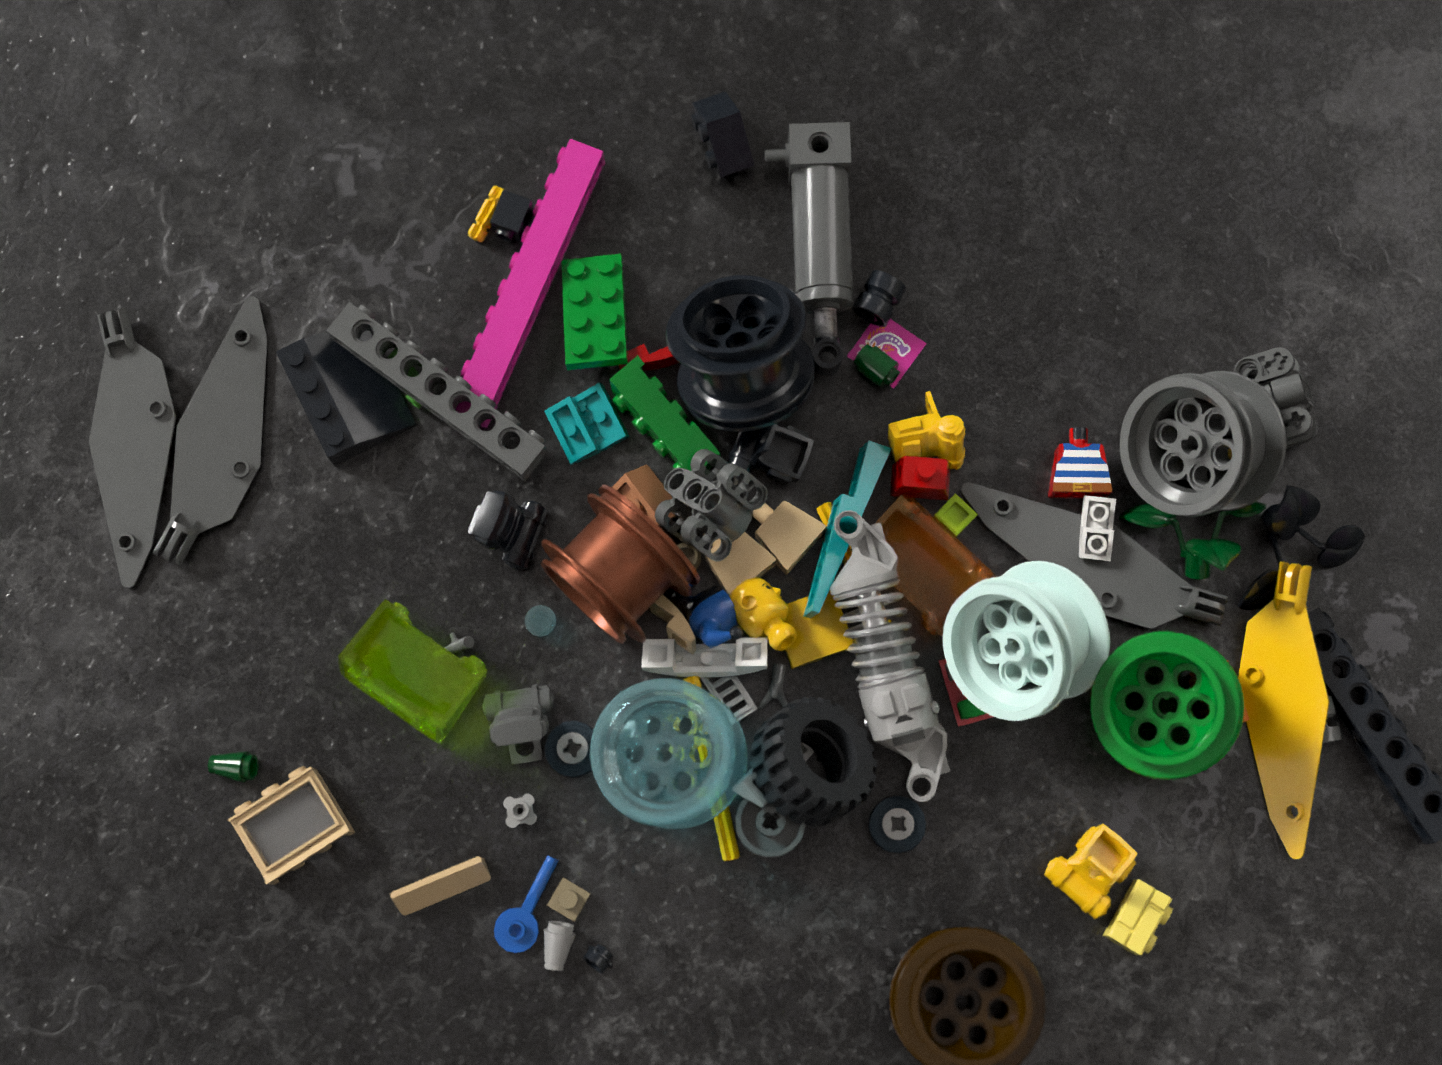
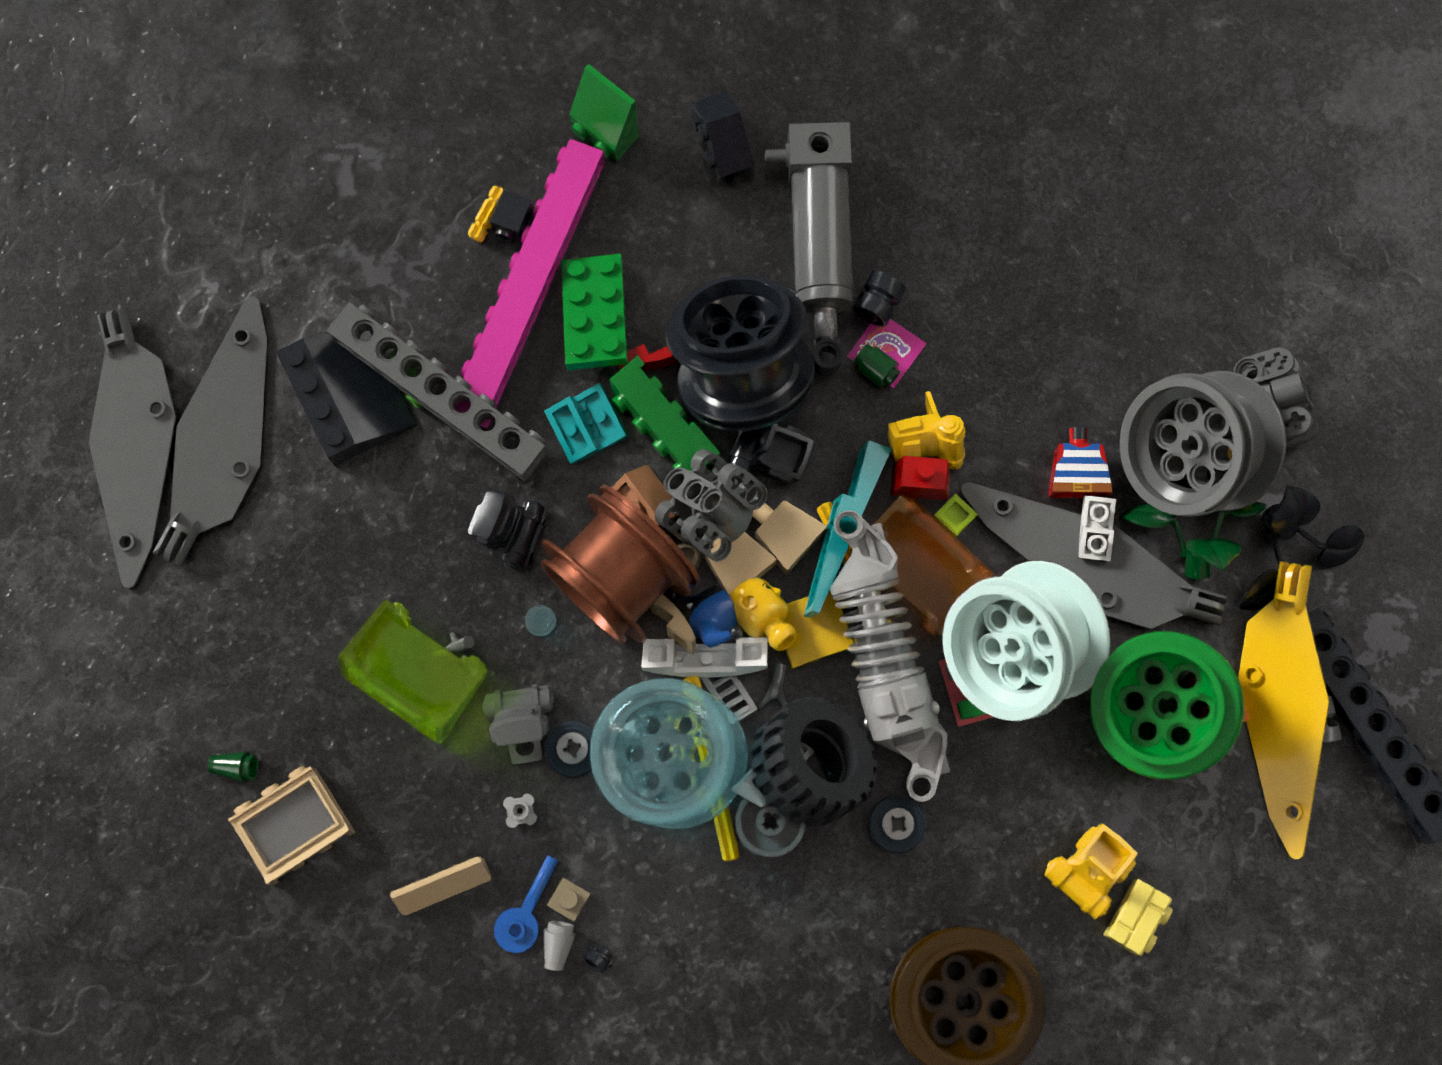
none -> green slope [569,64,639,162]

